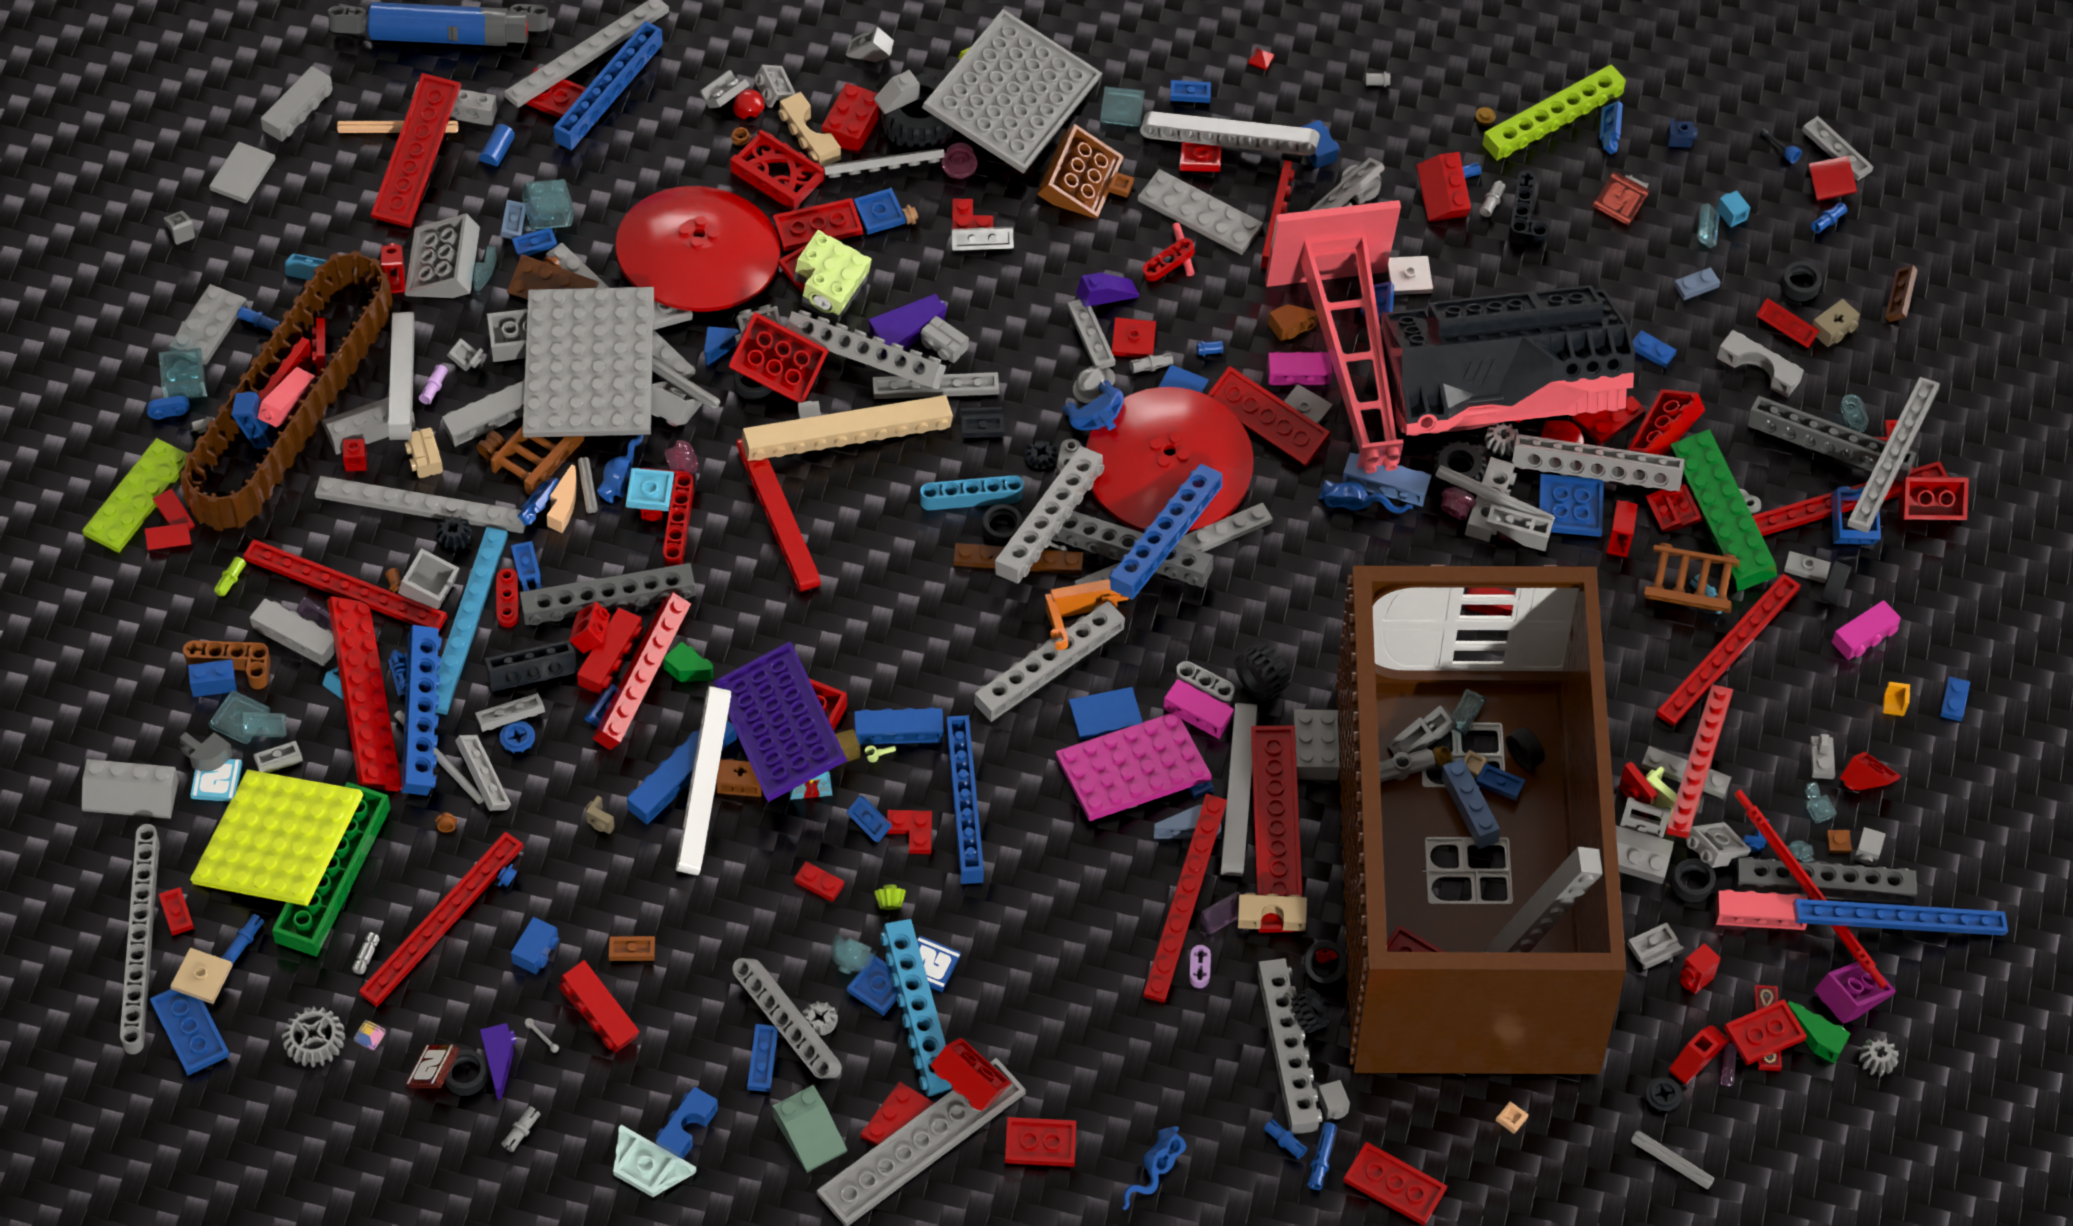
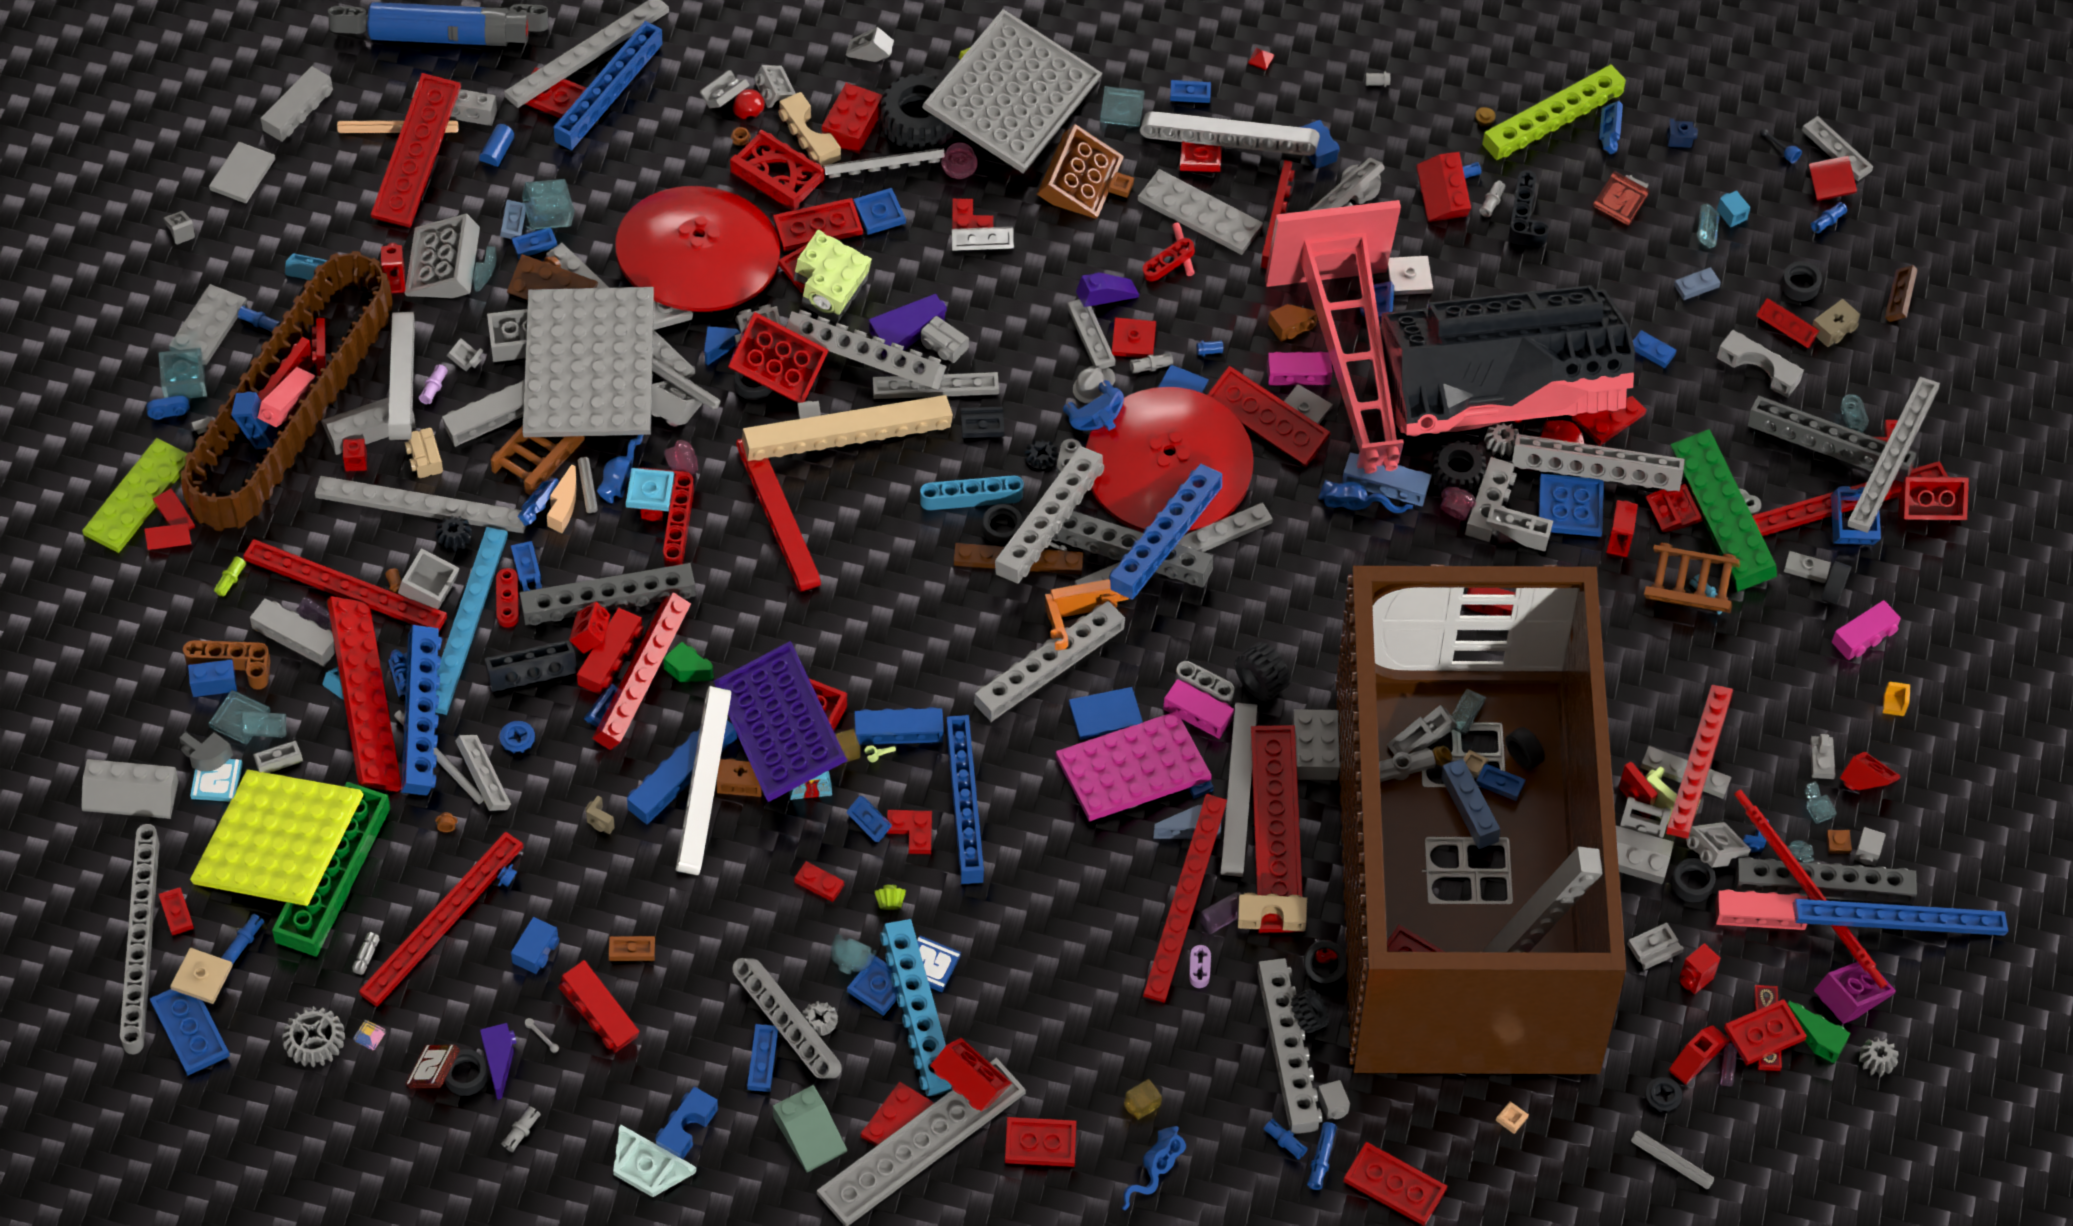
light grey plate [475,693,545,732] -> none
reddish brown wheel [476,430,506,460] -> none
light grey slope [874,70,920,114] -> none
medium nougat plate [902,205,918,225] -> none
light grey axle [1436,465,1555,521] -> none
red wedge [1627,389,1705,456] -> none
red plate [1656,573,1801,727] -> none
blue plate [1940,676,1970,722] -> none
none -> clear yellow brick [1124,1079,1162,1120]

